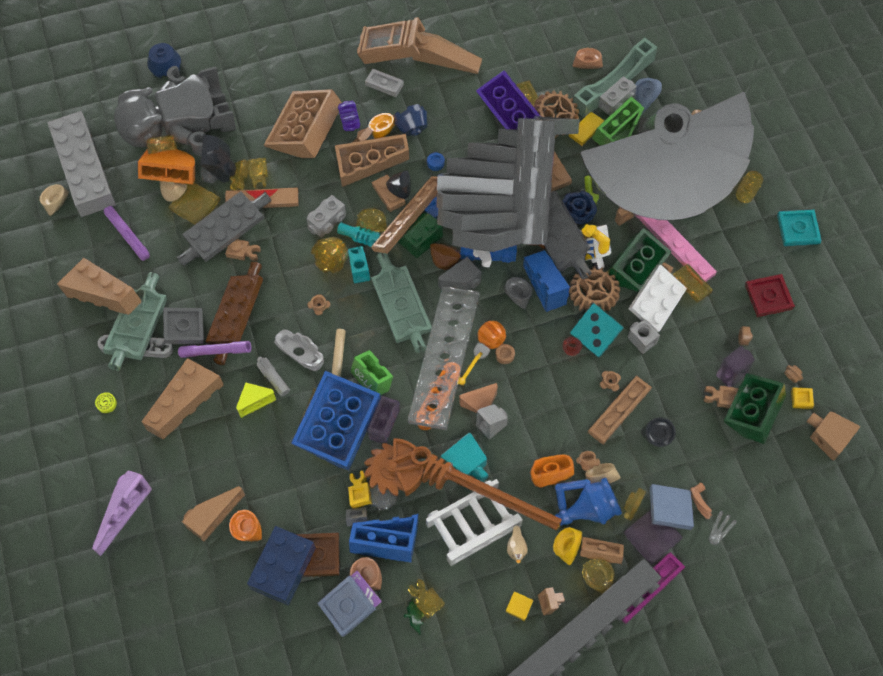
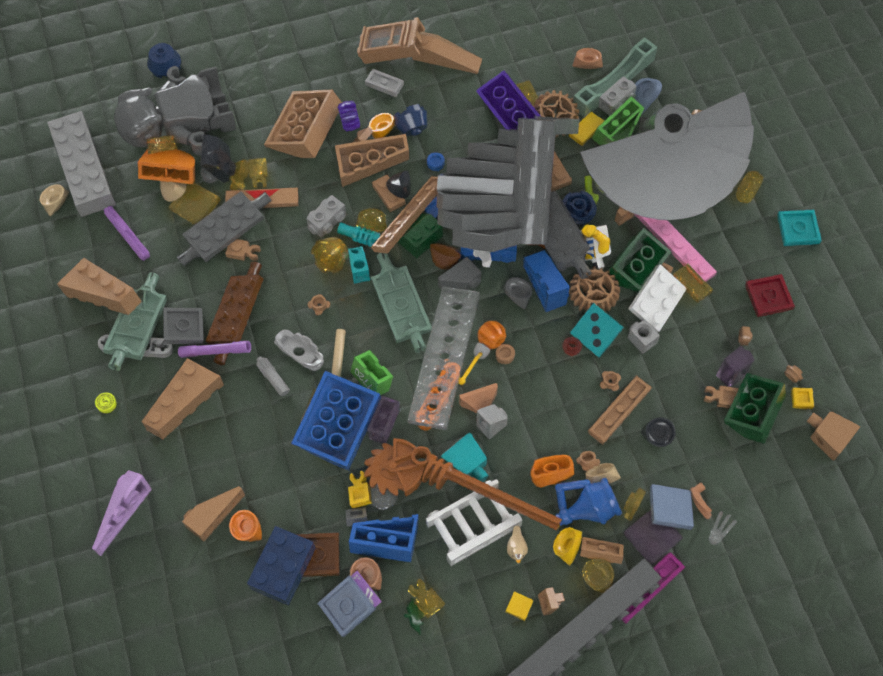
neon yellow slope [236,383,276,418] -> none

